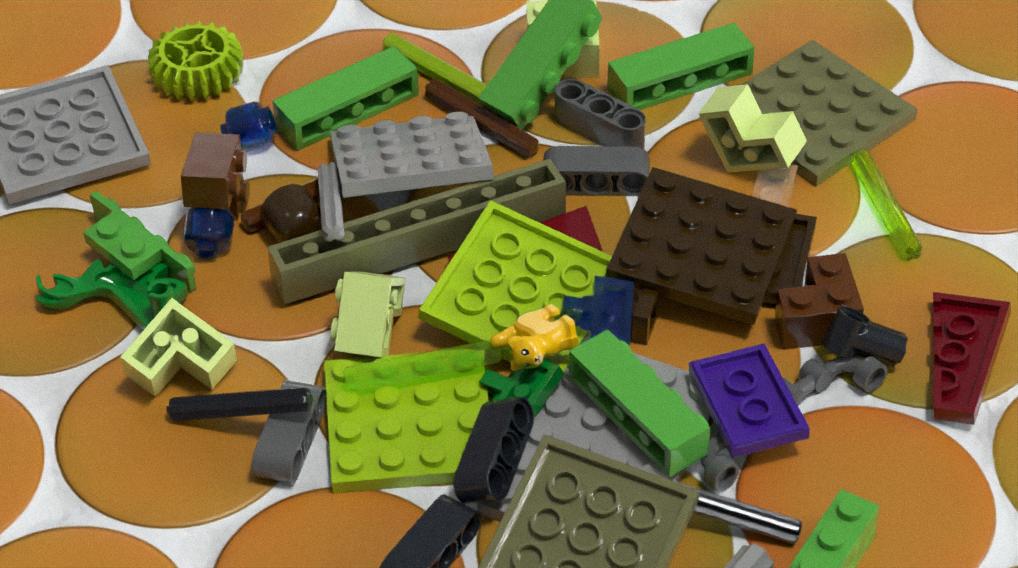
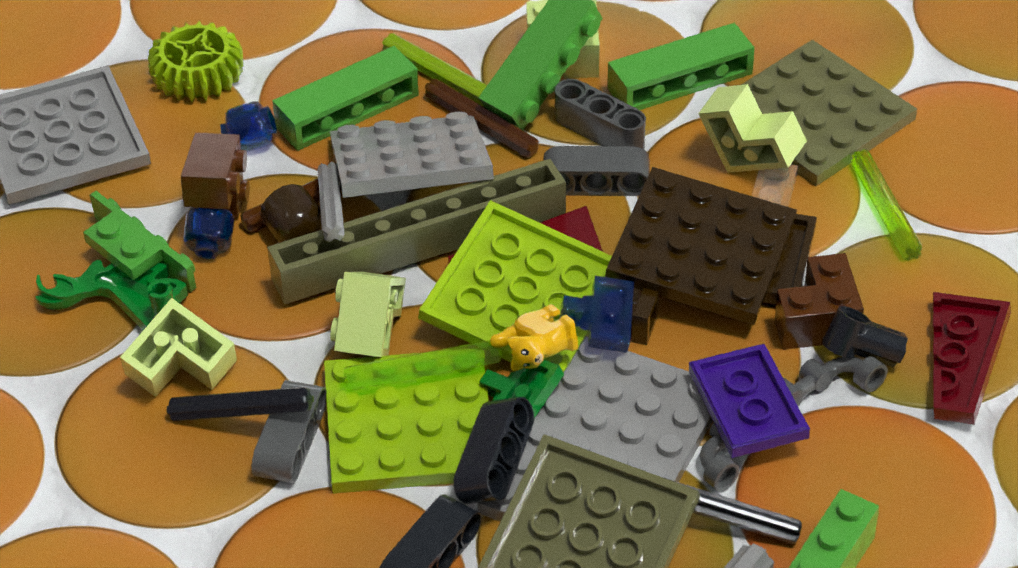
bright green brick [569,329,710,478] -> none

